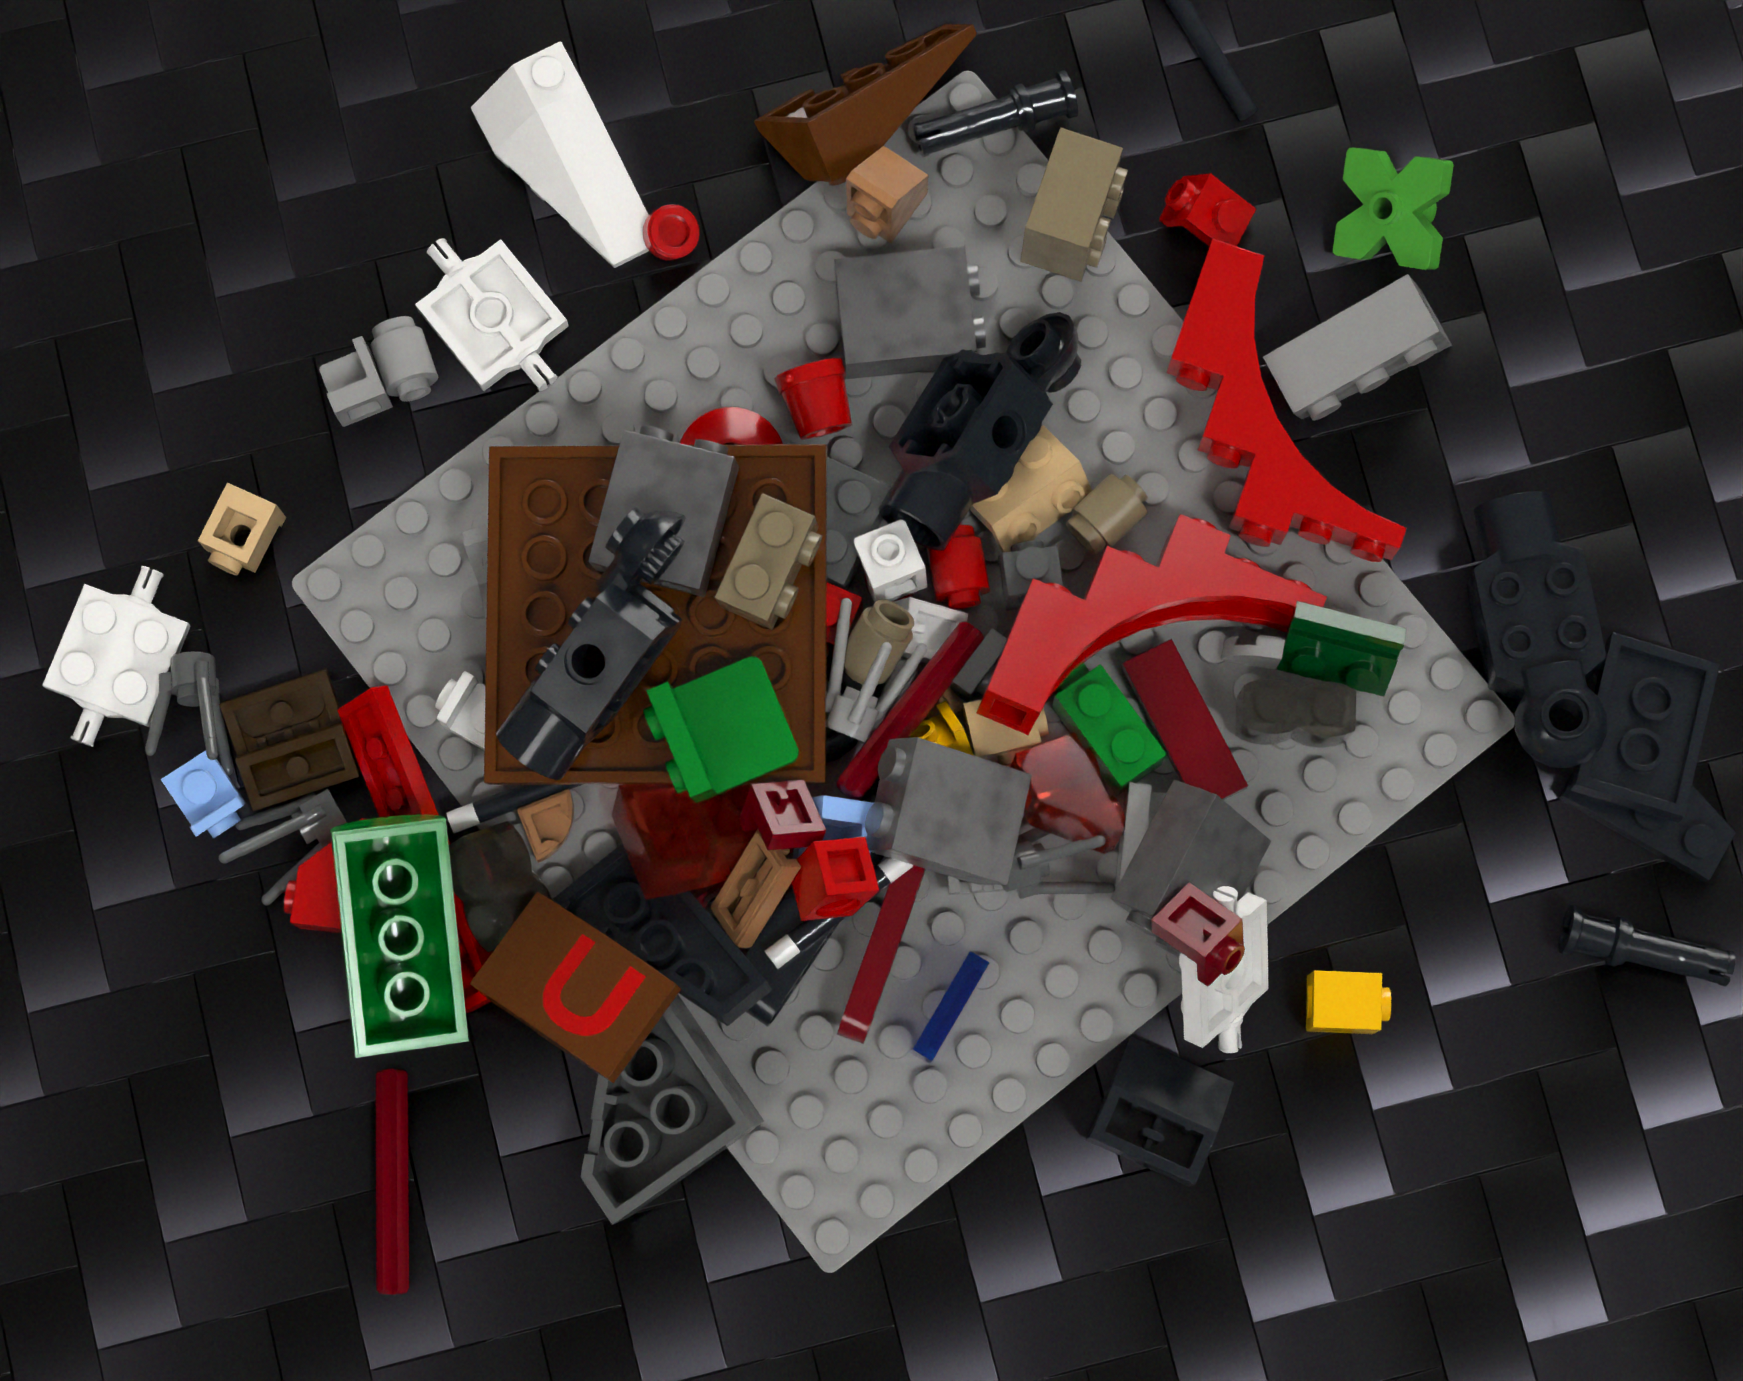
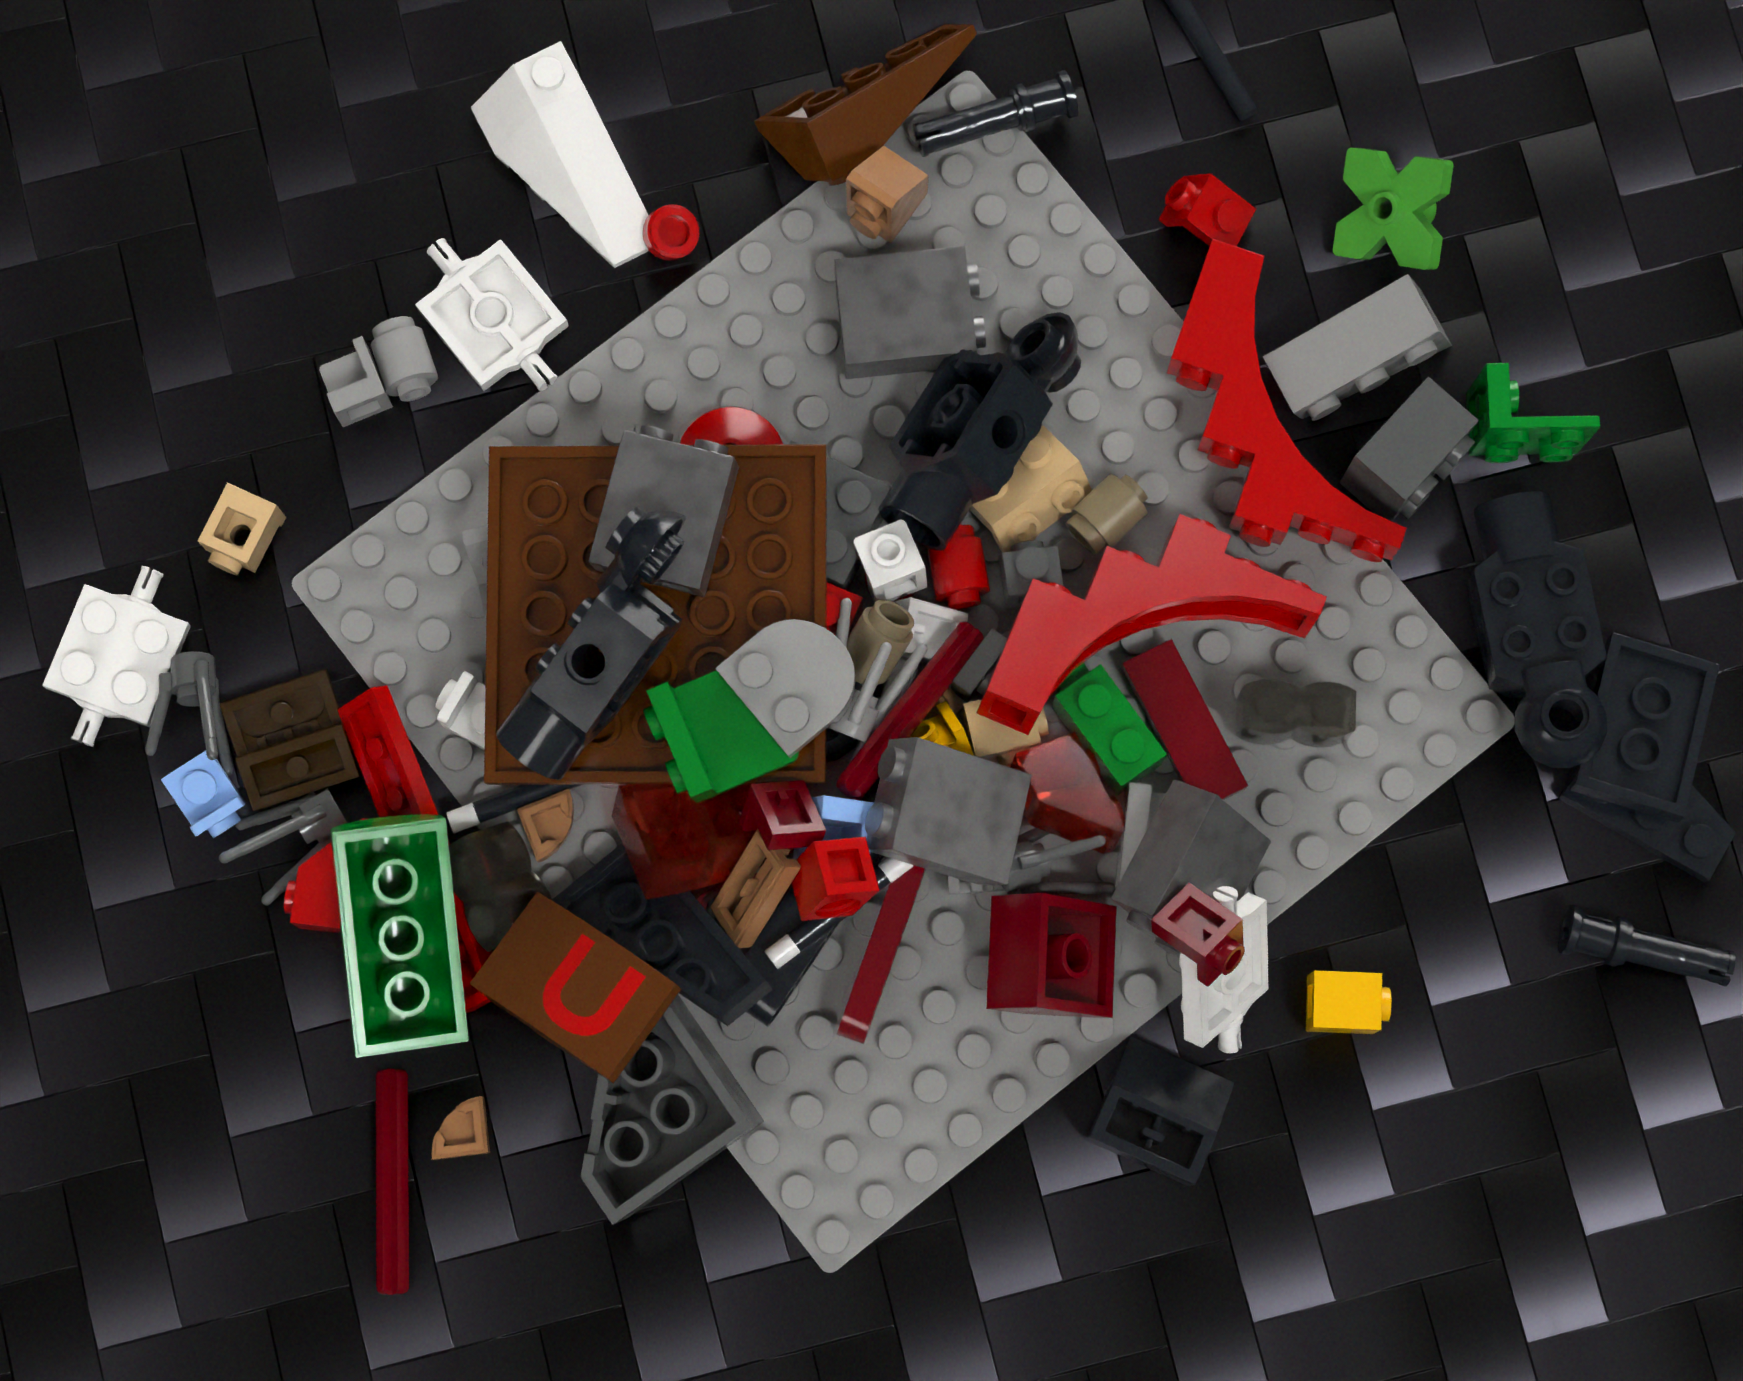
dark tan brick [715,493,822,630] -> none
red piece [774,358,852,440] -> none
clear blue tile [910,951,989,1064] -> none
dark tan piece [1020,127,1128,282] -> none
light grey tile [1221,635,1285,670] -> none
dark green plate [1276,601,1407,697] -> none
none -> medium nougat tile [432,1096,490,1160]
none -> light grey slope [715,619,855,758]
none -> dark red slope [986,893,1117,1018]
none -> dark grey brick [1340,376,1479,521]
none -> green bracket [1466,363,1600,463]

